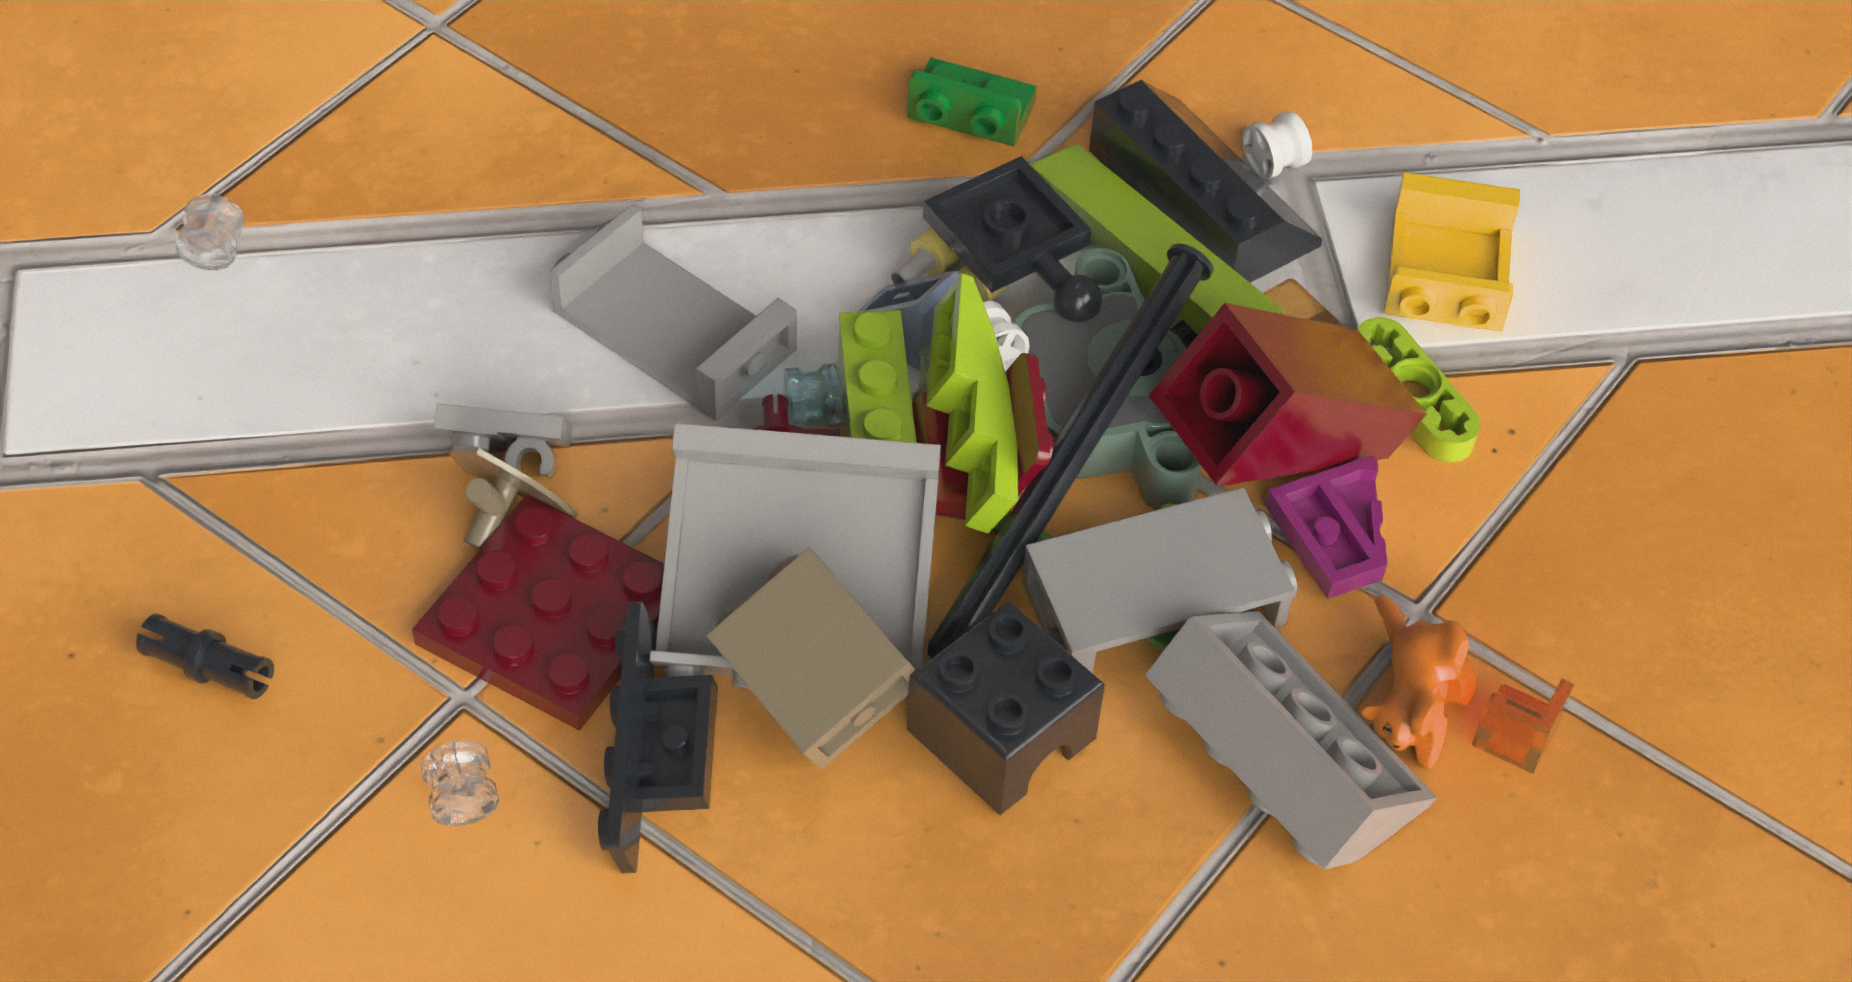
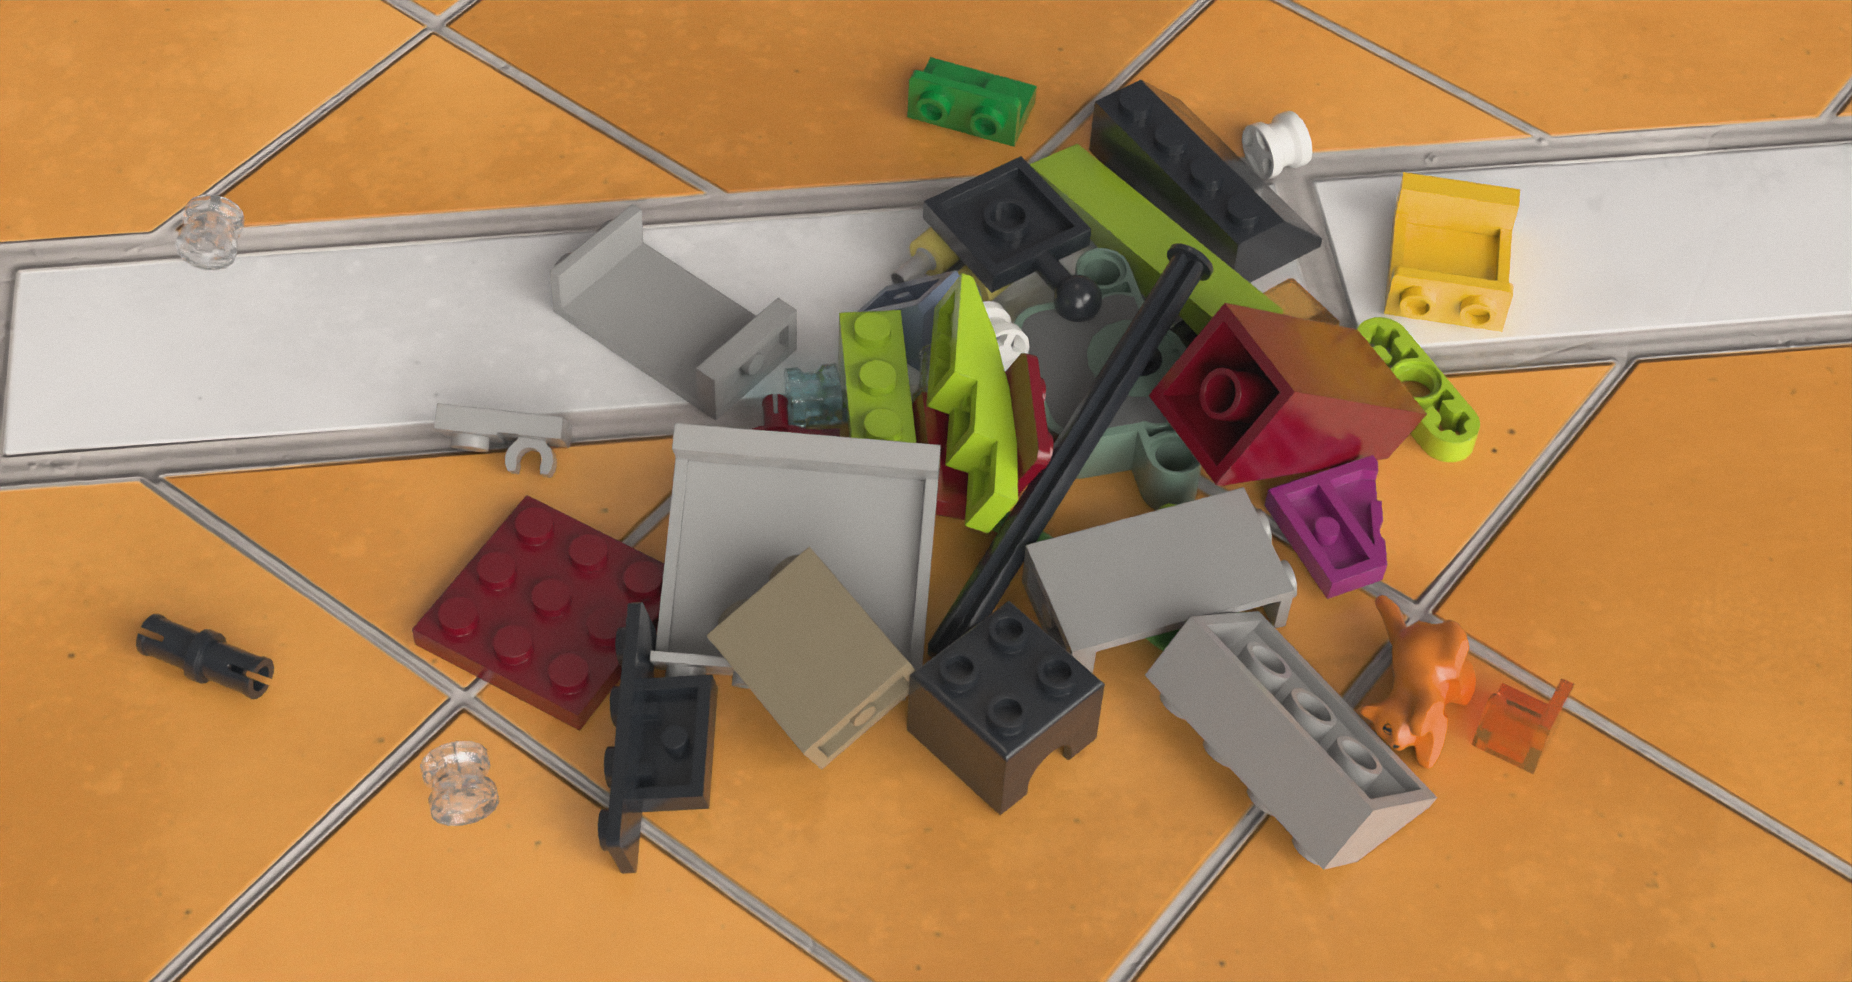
dark tan shield [450,444,577,550] -> none

